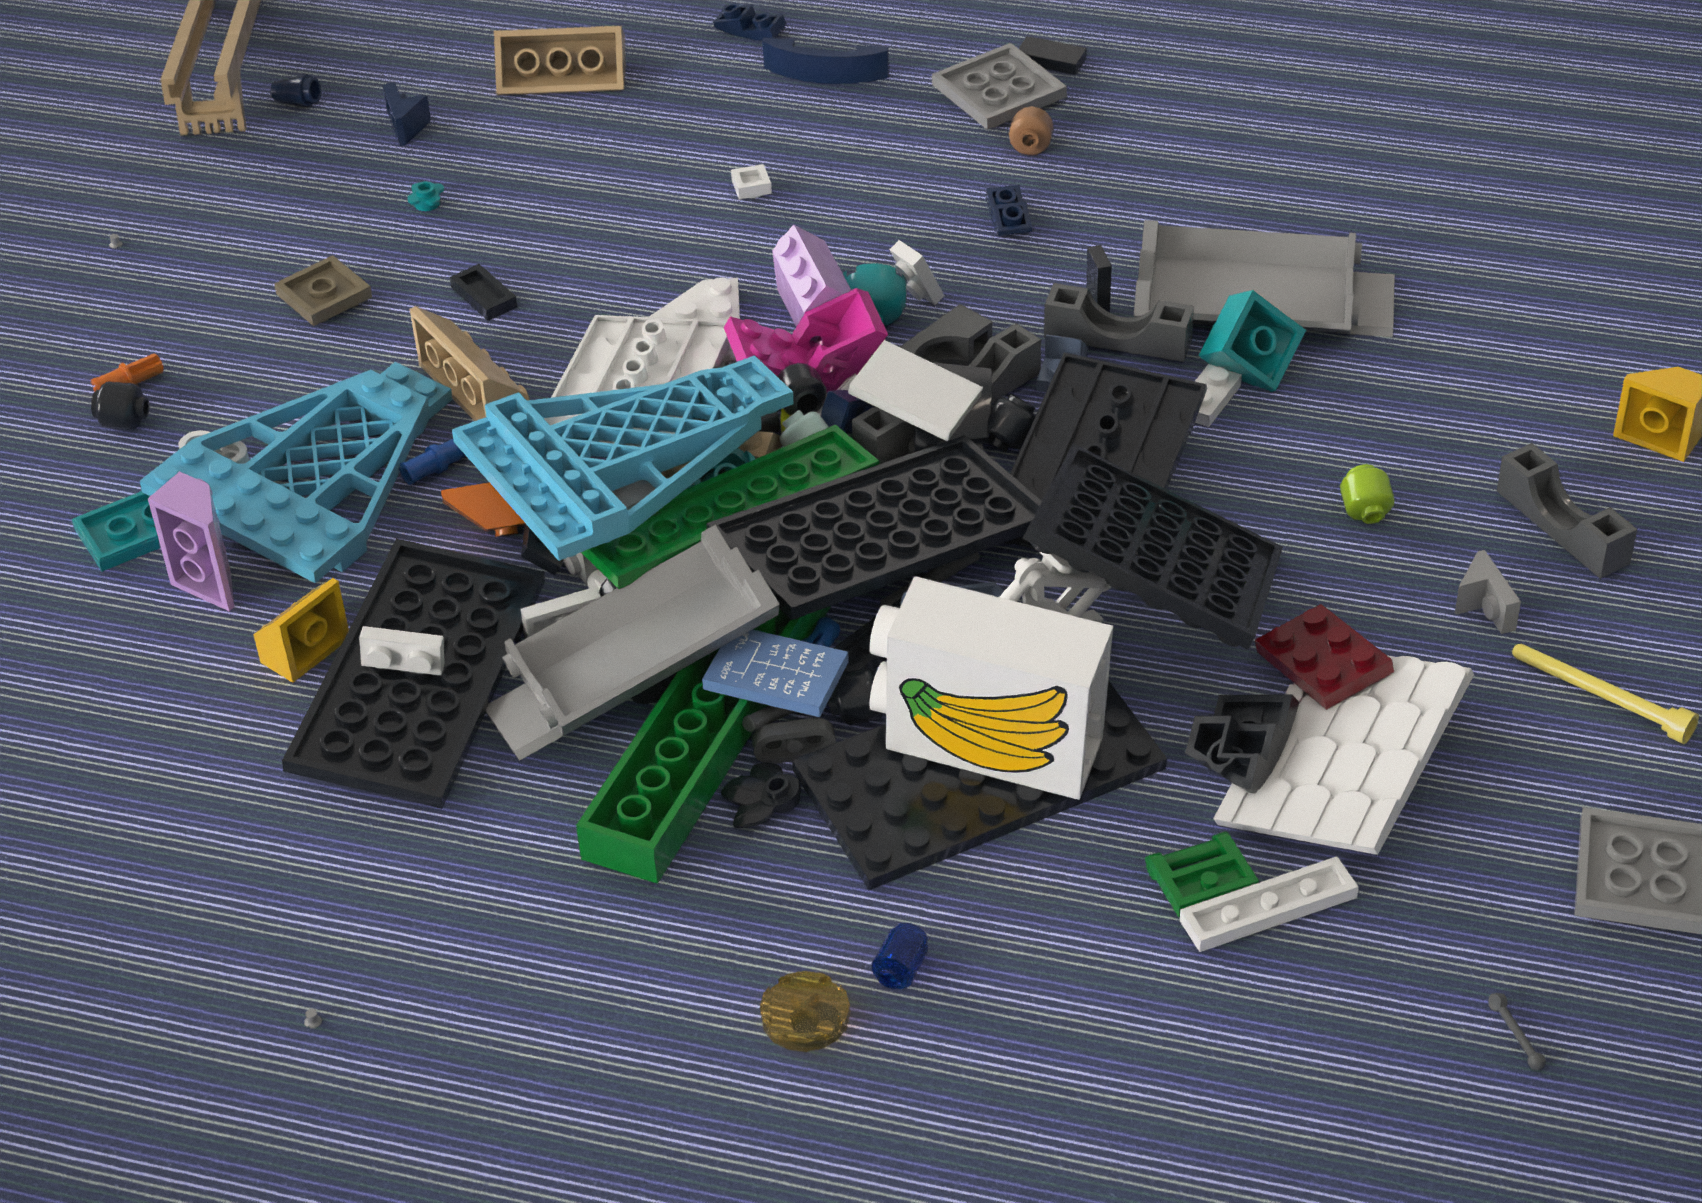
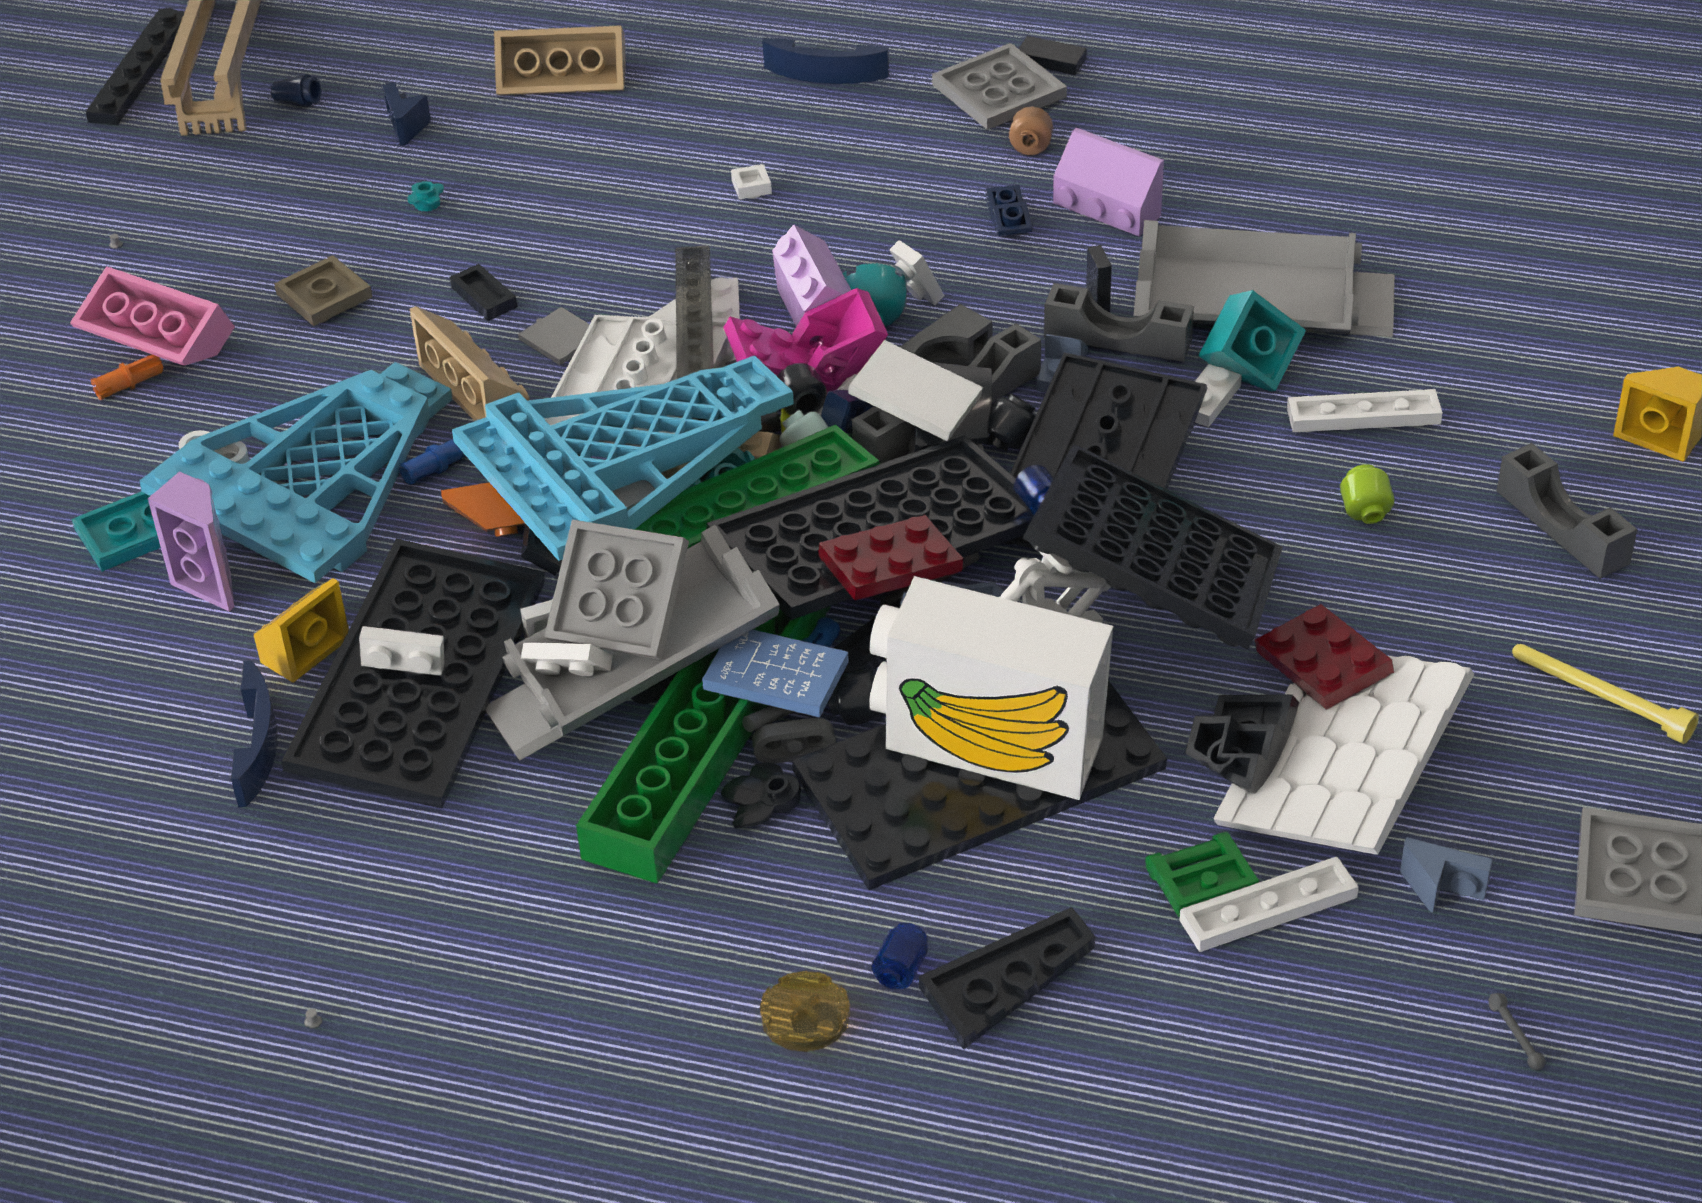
black head [91,382,149,430] -> none
dark blue slope [713,3,787,41] -> none
light grey slope [1455,550,1521,634] -> none
none -> bright pink slope [70,266,235,366]
none -> black plate [85,8,185,126]
none -> dark blue slope [231,660,278,808]
none -> light grey piece [518,307,590,365]
none -> white plate [521,643,613,676]
none -> light grey plate [544,519,689,660]
none -> clear smoke tile [675,245,714,379]
none -> dark red plate [818,515,963,600]
none -> black wing [918,907,1095,1050]
none -> clear blue brick [1014,465,1054,515]
none -> lavender slope [1053,128,1164,237]
none -> white plate [1287,389,1442,432]
none -> sand blue slope [1400,837,1493,913]

